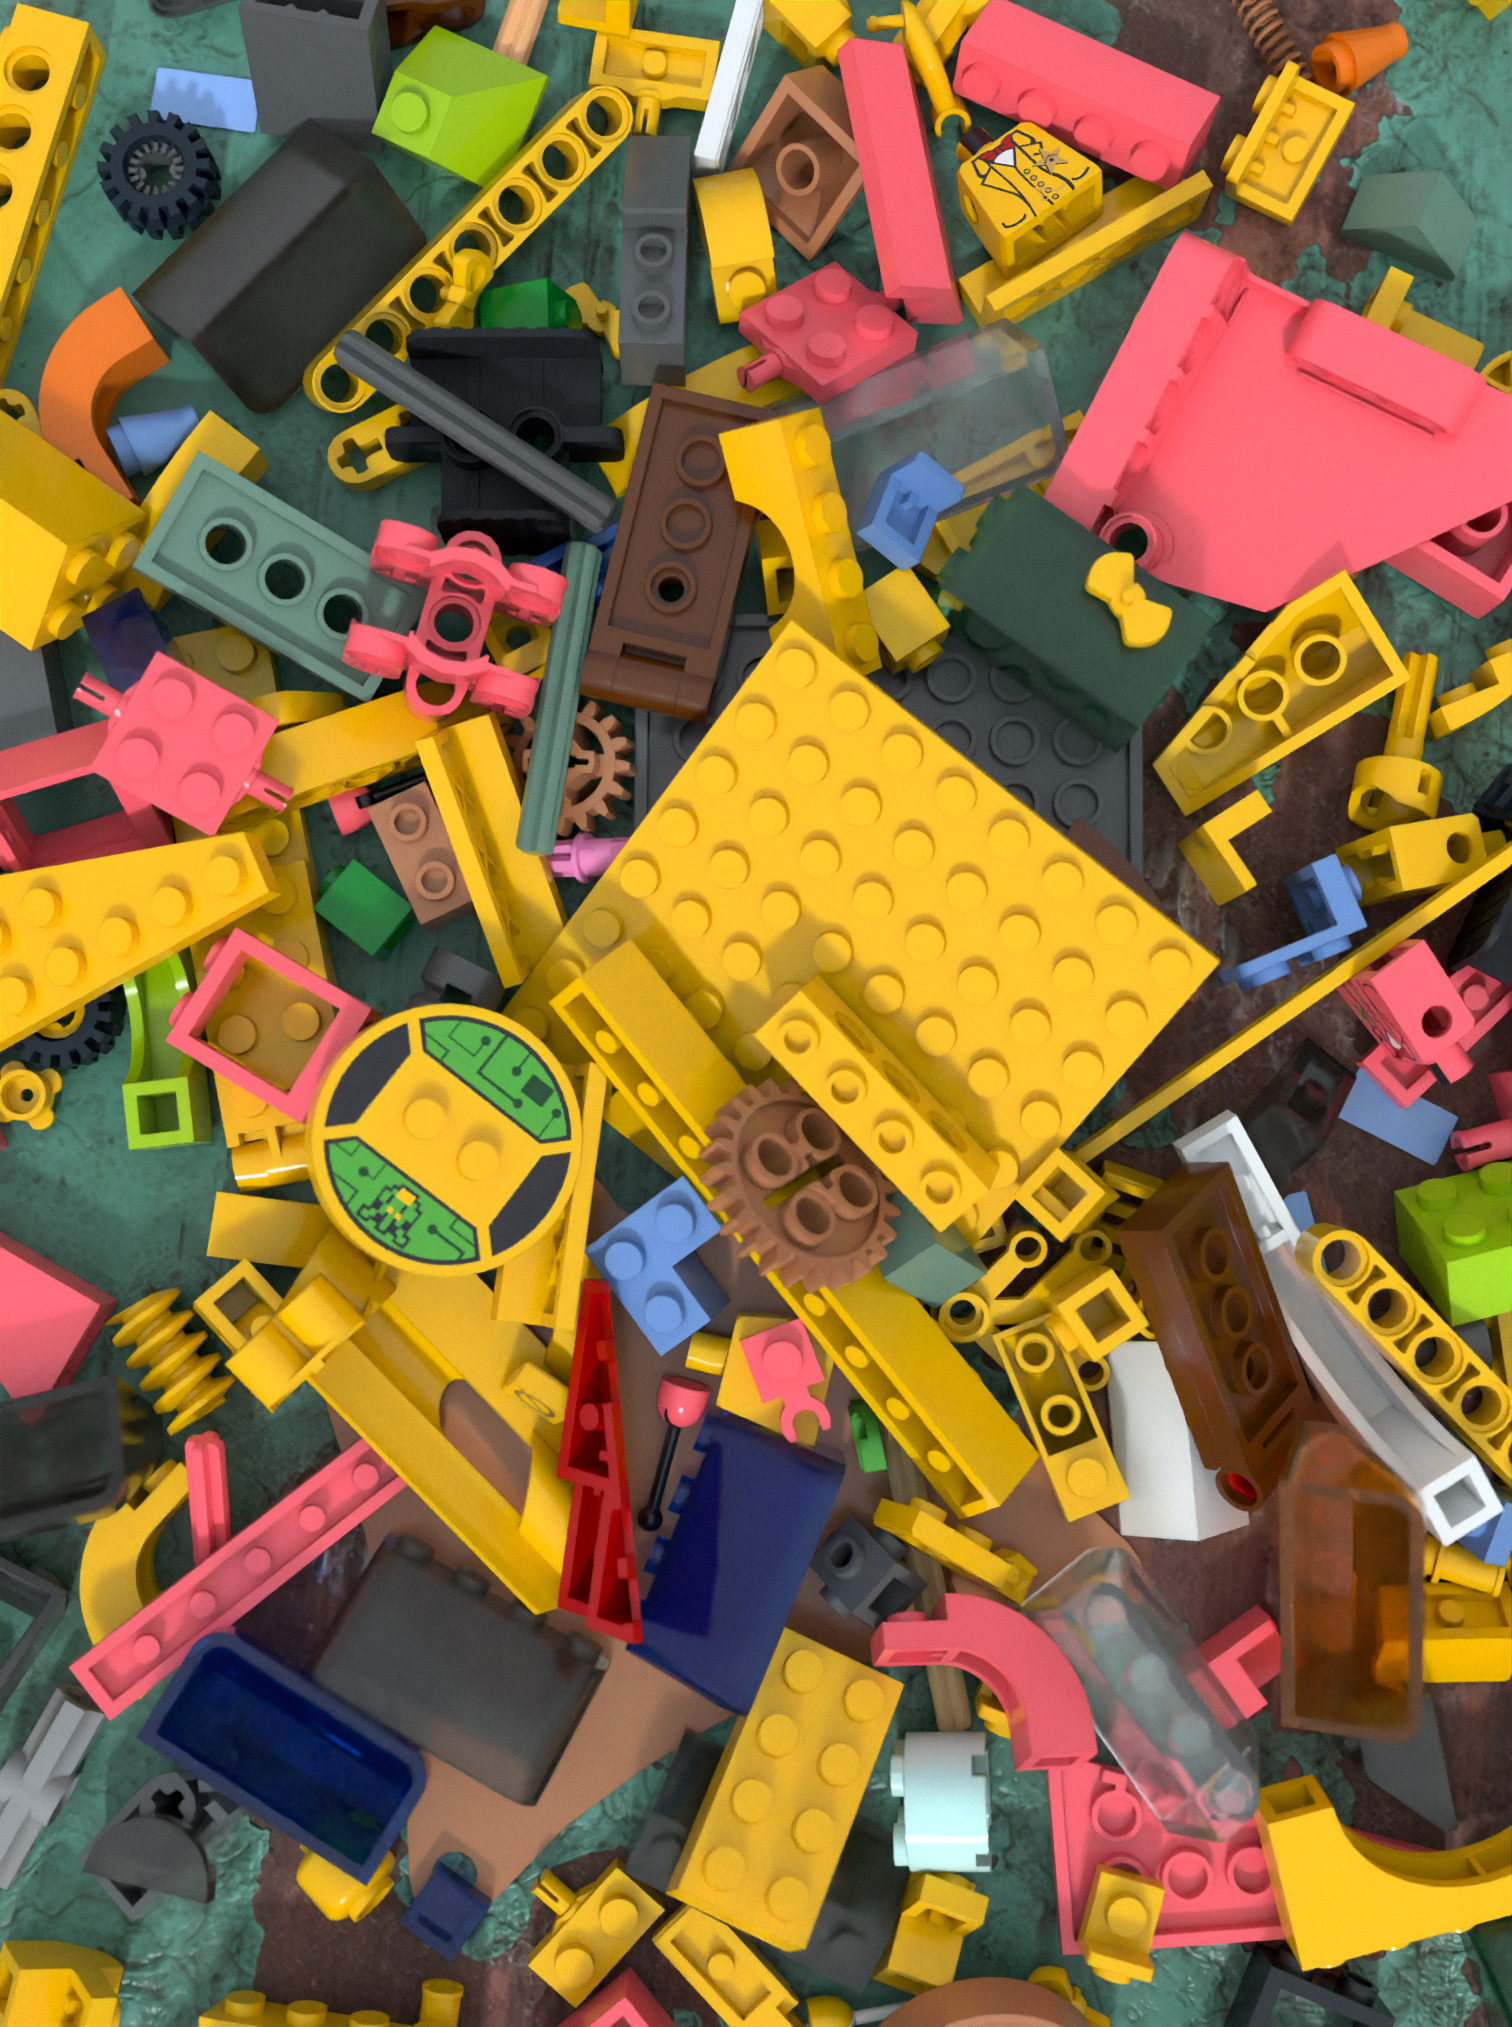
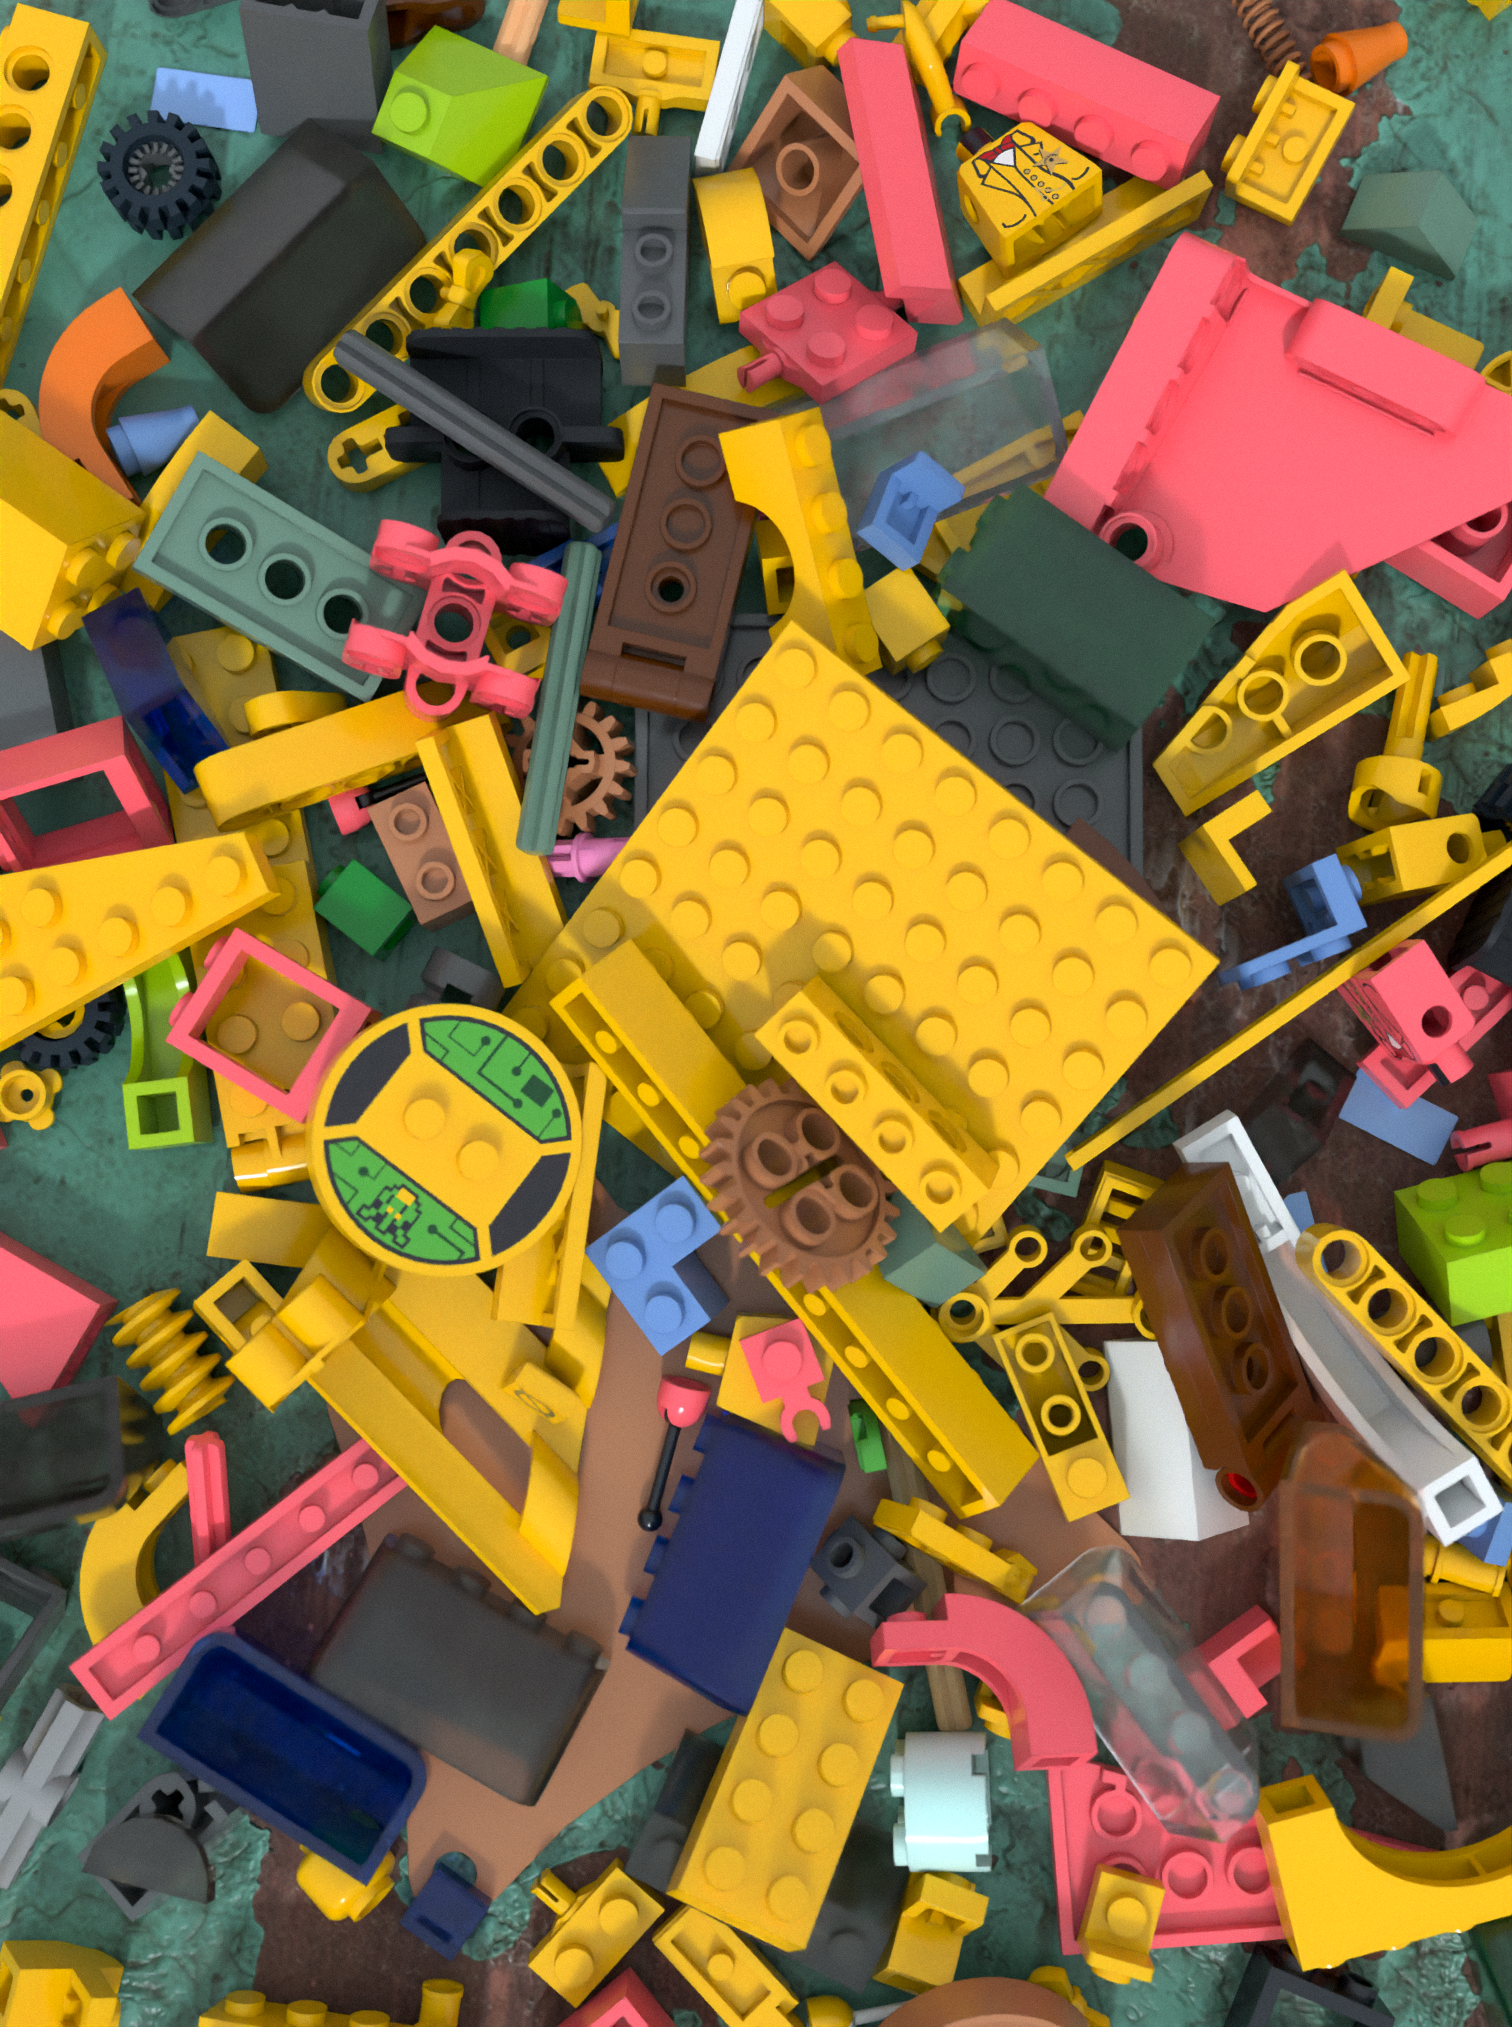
coral plate [72,650,295,837] -> none
red wedge [556,1278,643,1644] -> none
yellow brick [1013,1147,1120,1242] -> none
yellow brick [1042,1264,1150,1363] -> none
yellow piece [1084,552,1172,648] -> none

